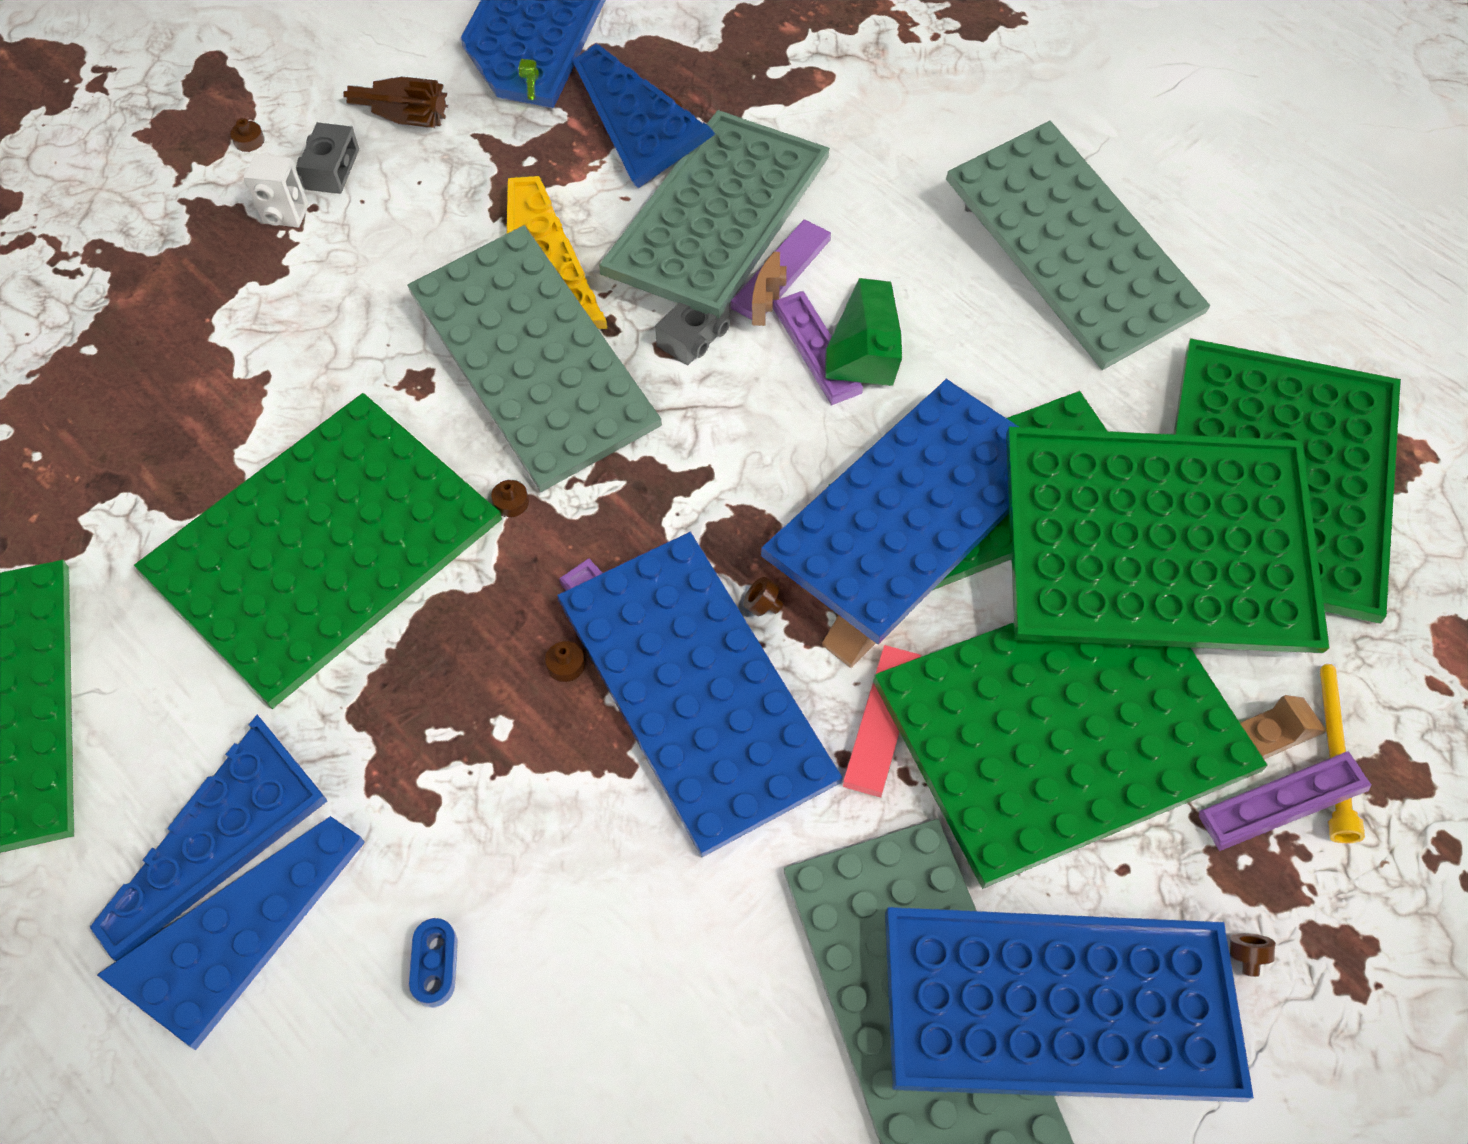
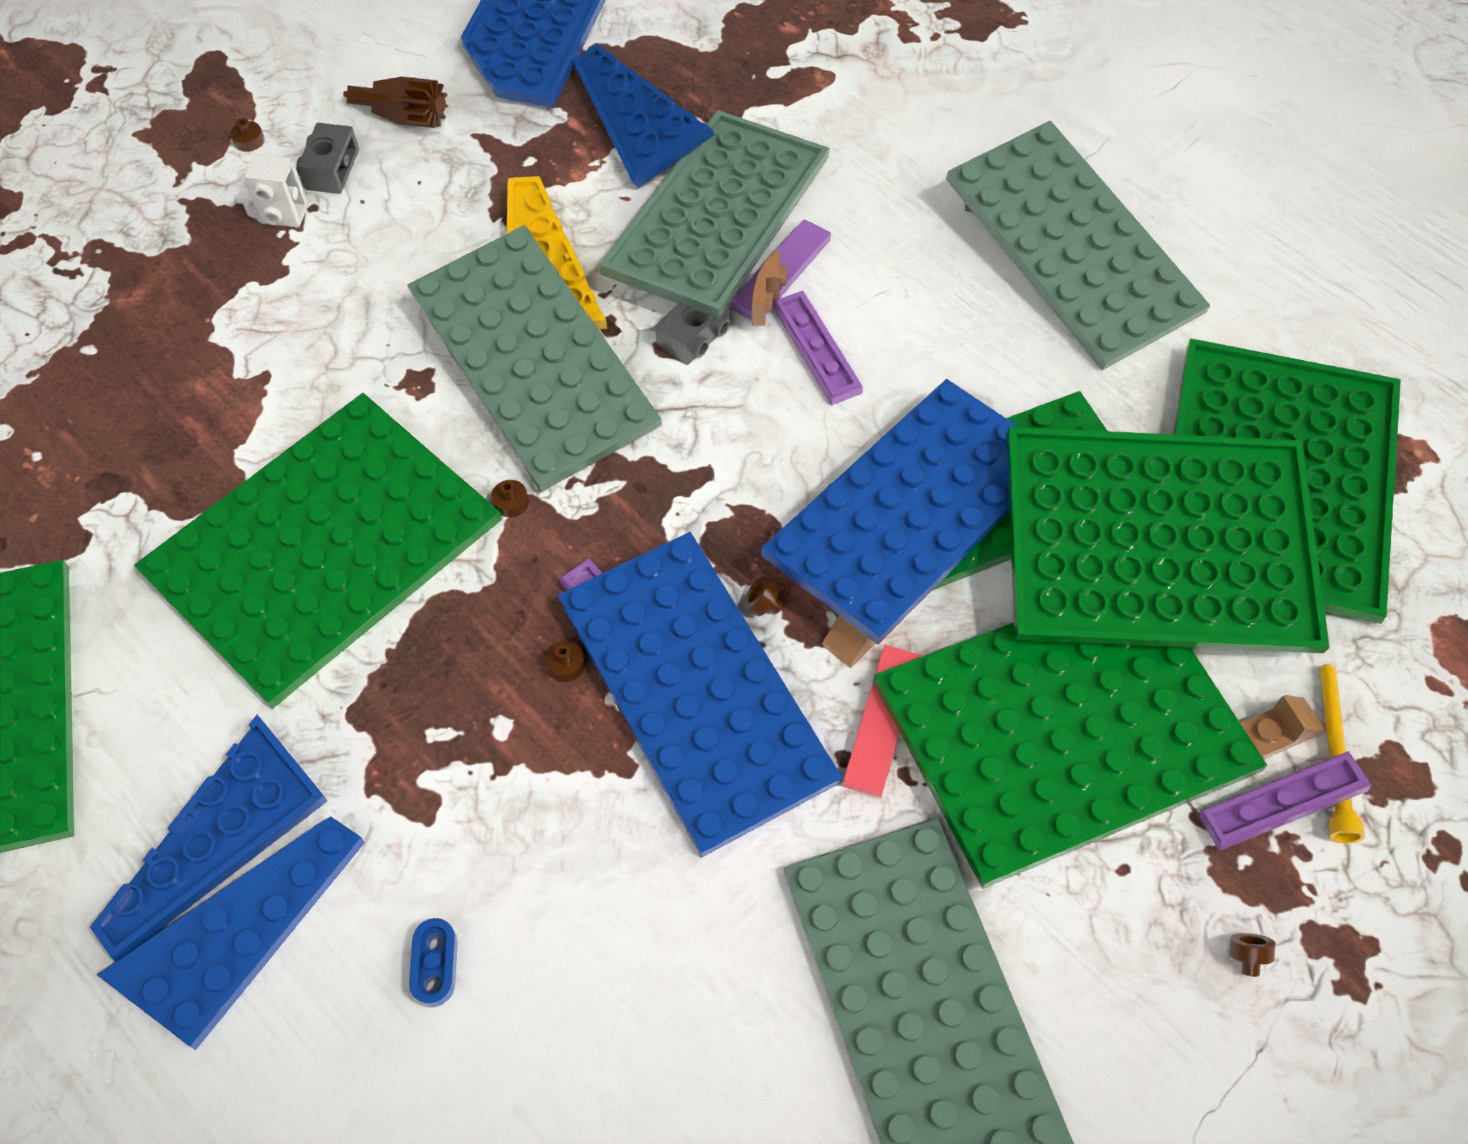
clear neon green hand [519,59,539,100] -> none
green wedge [825,278,902,386] -> none
blue plate [885,907,1254,1102] -> none

